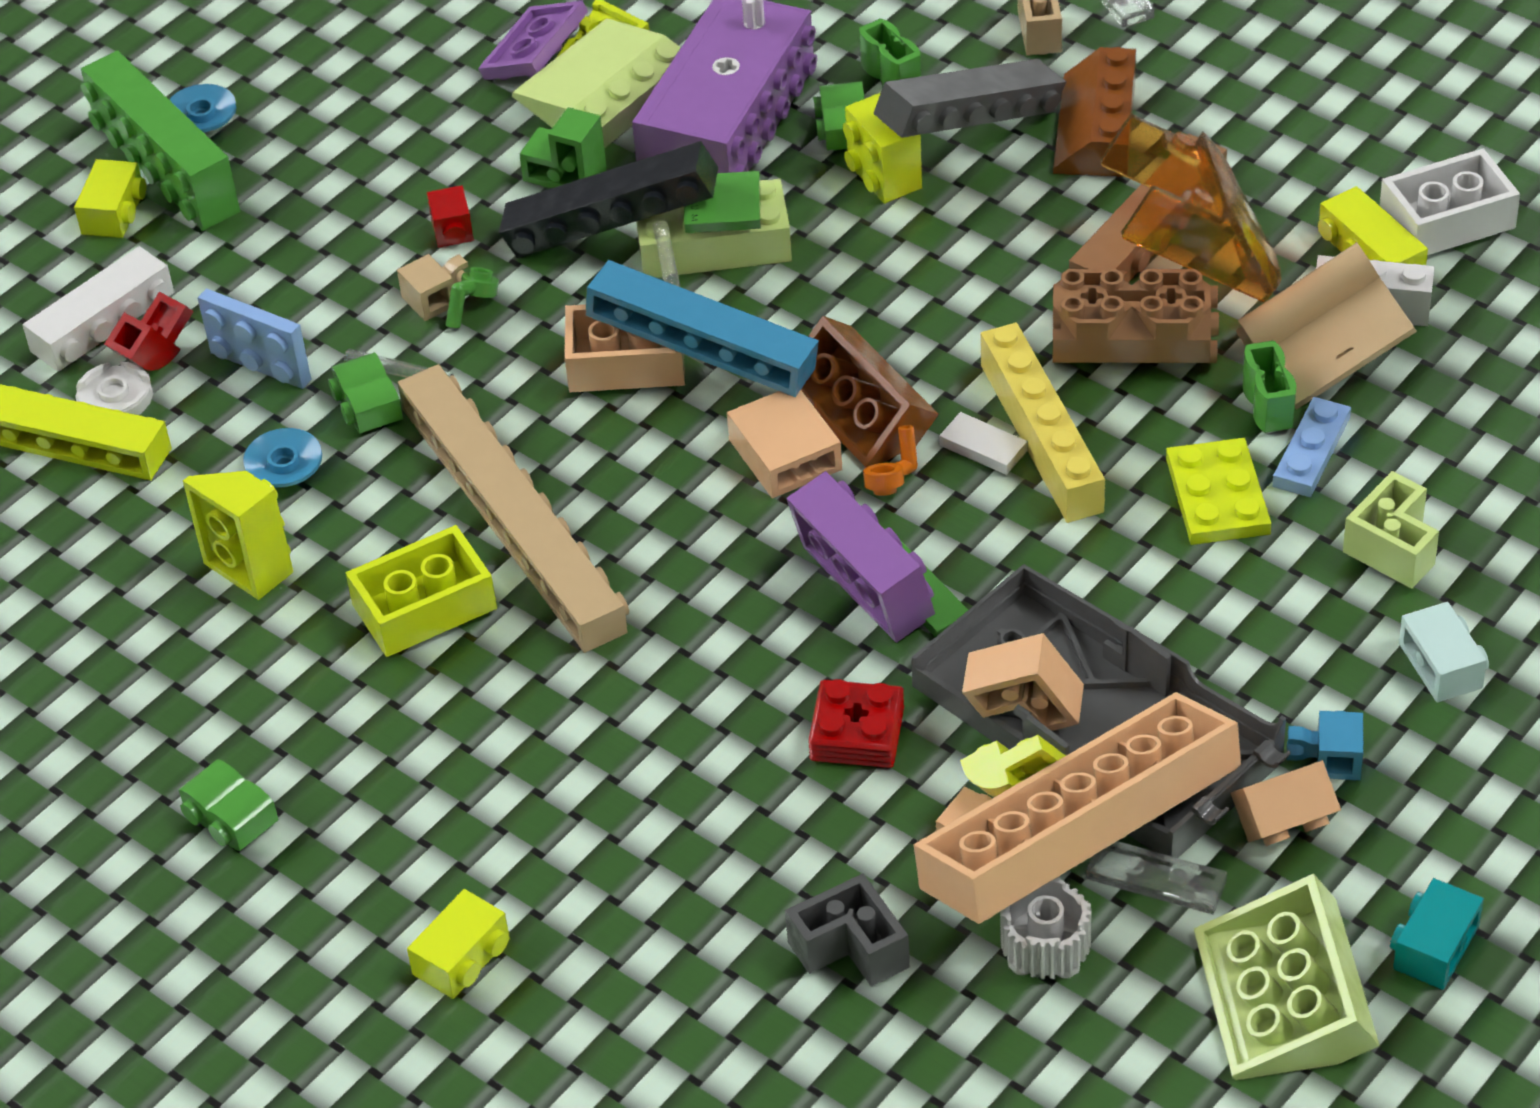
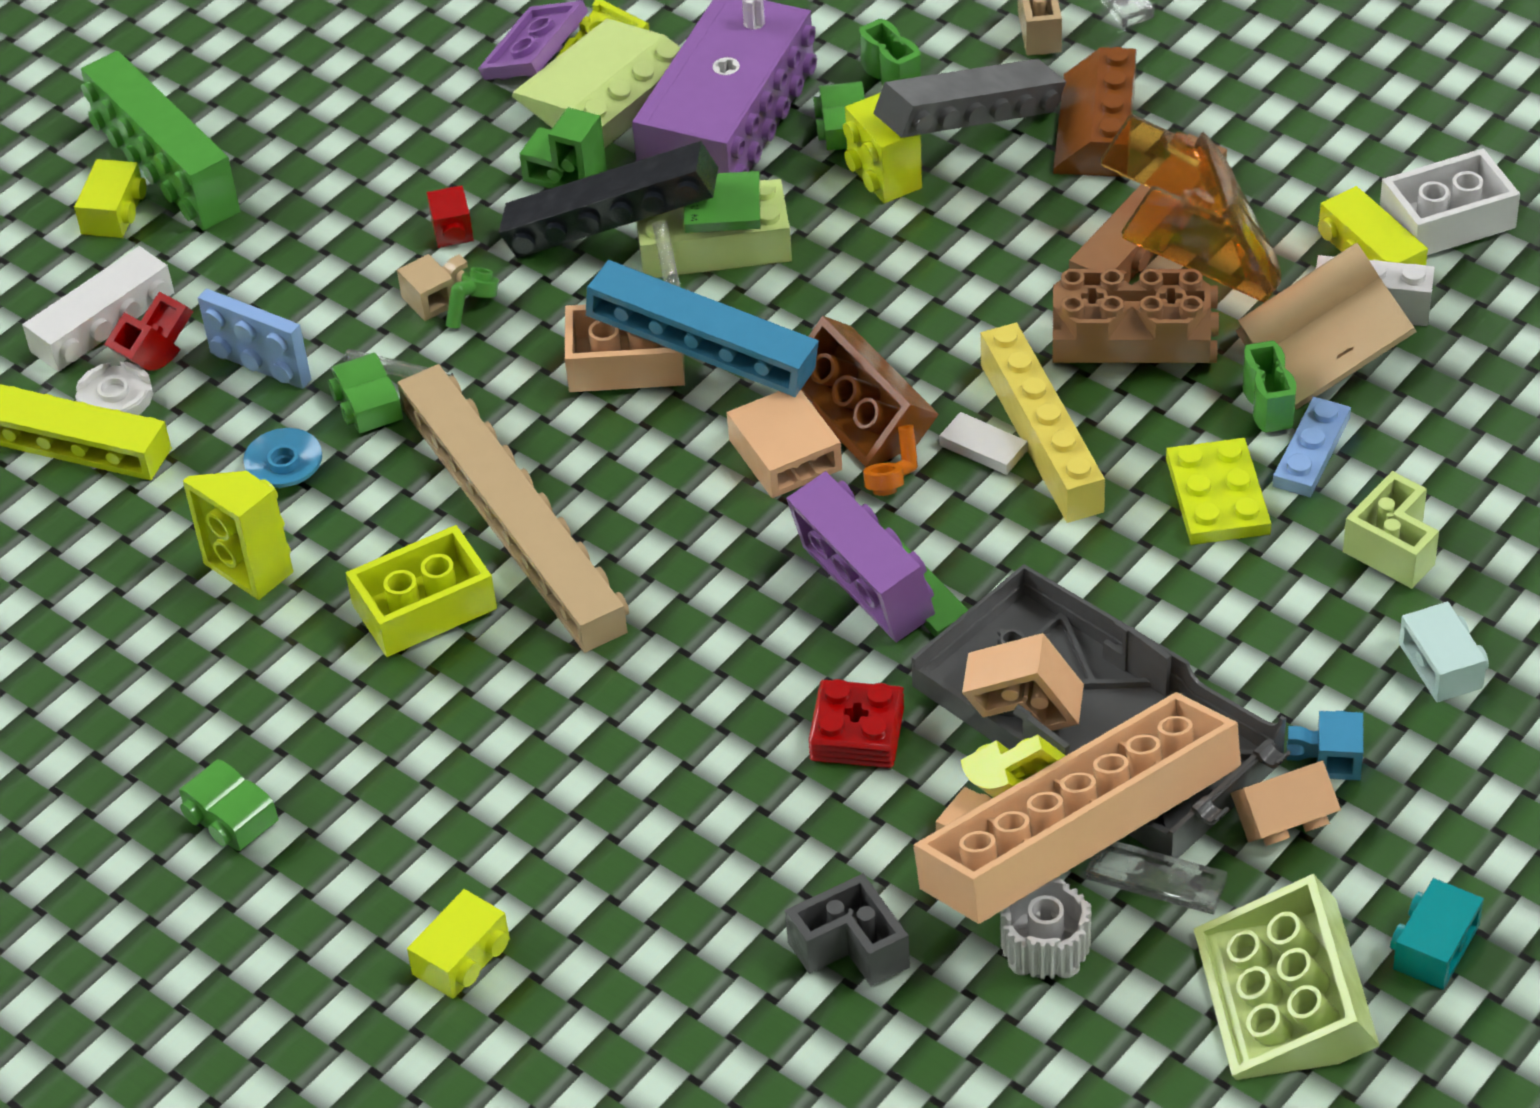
dark azure dish [169,84,236,133] -> none

